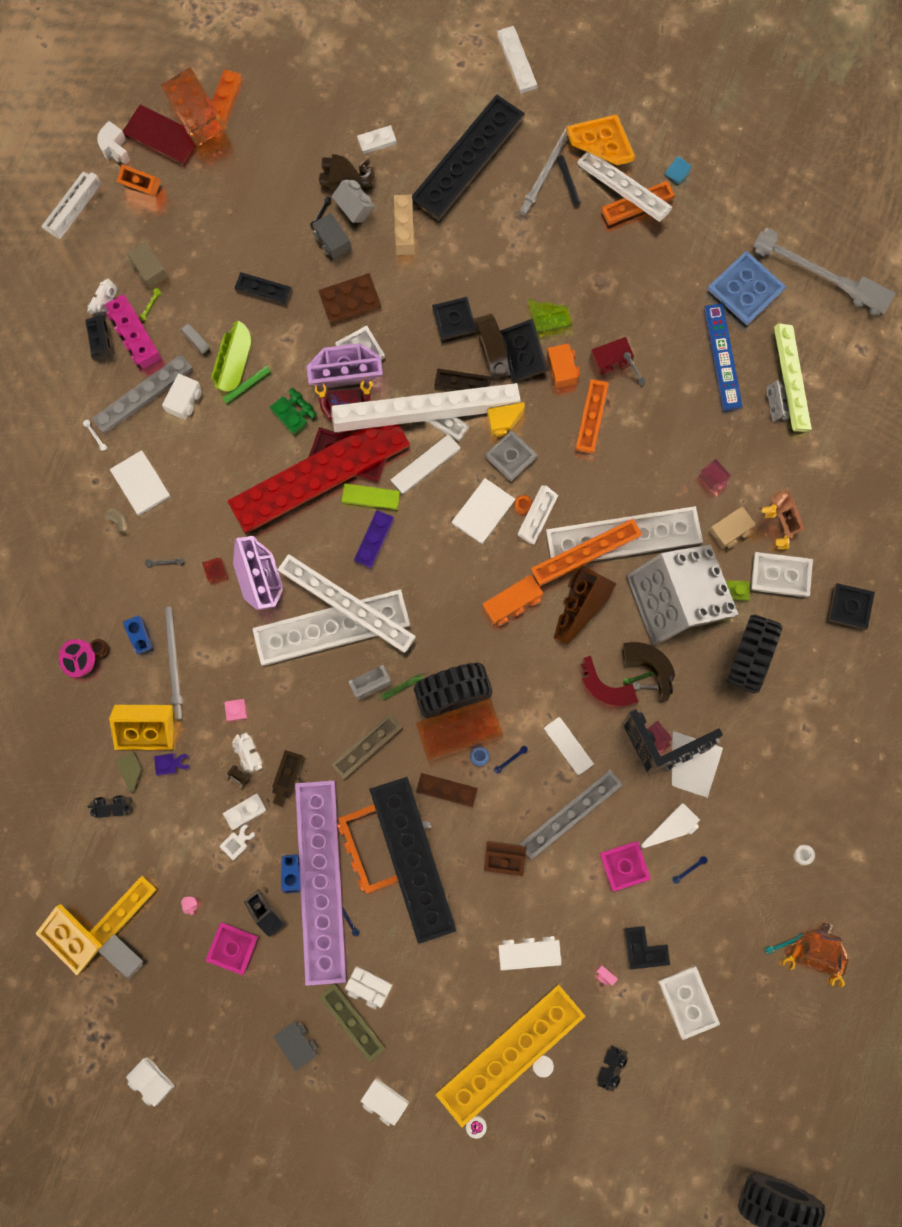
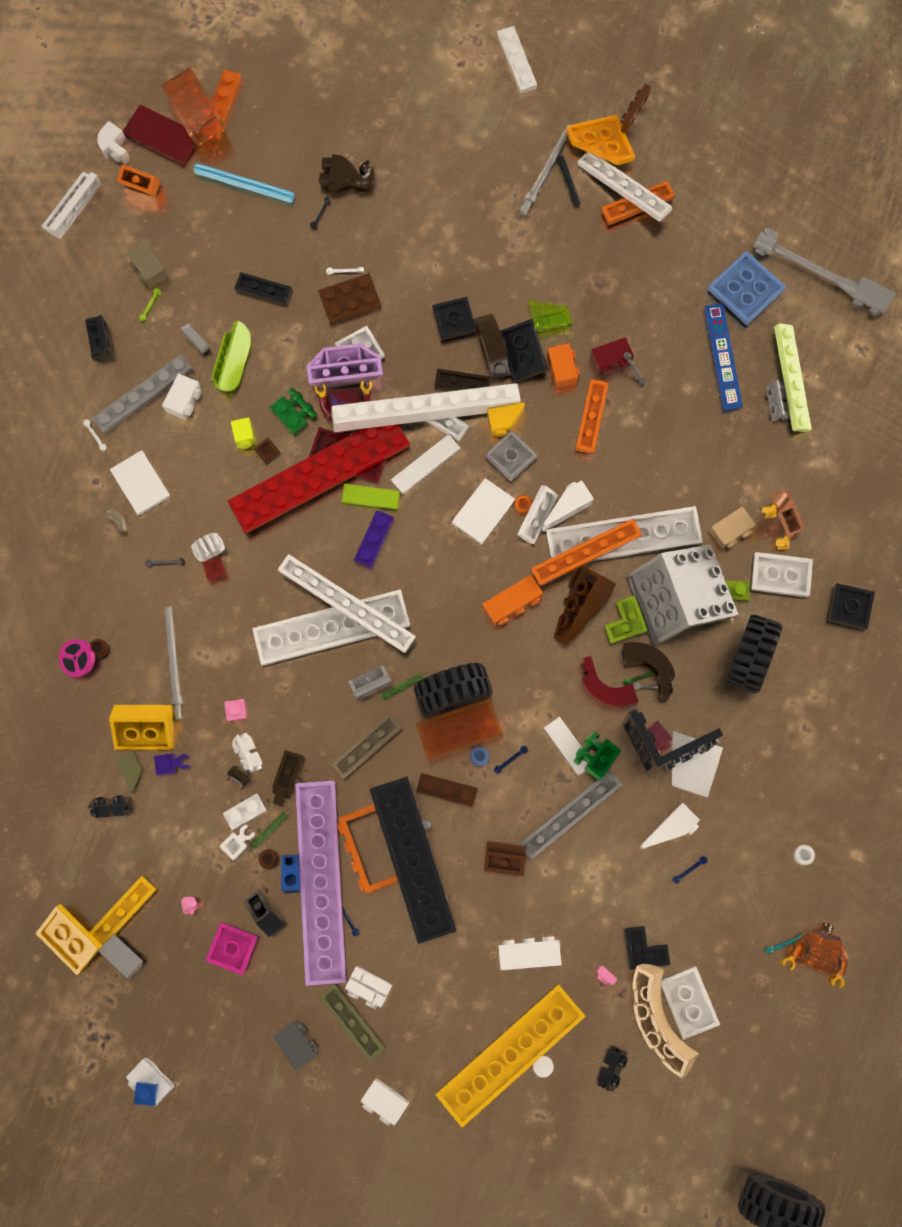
white hinge [87,278,119,316] -> none
dark pink brick [105,294,162,370] -> none
blue leg [123,615,152,655] -> none
bright green bar [222,366,271,404] -> none
lavender wedge [233,536,283,610] -> none
dark grey brick [312,213,352,260] -> none
light grey brick [331,180,375,223] -> none
white plate [357,125,397,155] -> none
tan brick [394,195,415,255] -> none
black plate [412,94,525,221] -> none
white tile [466,1116,487,1139] -> none
dark pink plate [600,841,651,892] -> none
dark azure slope [665,156,691,185] -> none
clear pink brick [699,459,731,492] -> none
none -> blue plate [134,1082,158,1106]
none -> white gear [191,533,225,562]
none -> medium azure axle [193,163,295,203]
none -> neon yellow brick [231,417,256,449]
none -> bright green piece [247,809,289,853]
none -> reddish brown tile [253,437,280,464]
none -> reddish brown plate [258,849,279,869]
none -> white hinge [326,267,364,275]
none -> white slope [542,481,594,532]
none -> green plate [573,731,622,781]
none -> lime plate [604,595,648,644]
none -> reddish brown plate [620,84,652,134]
none -> tan brick [632,964,698,1078]

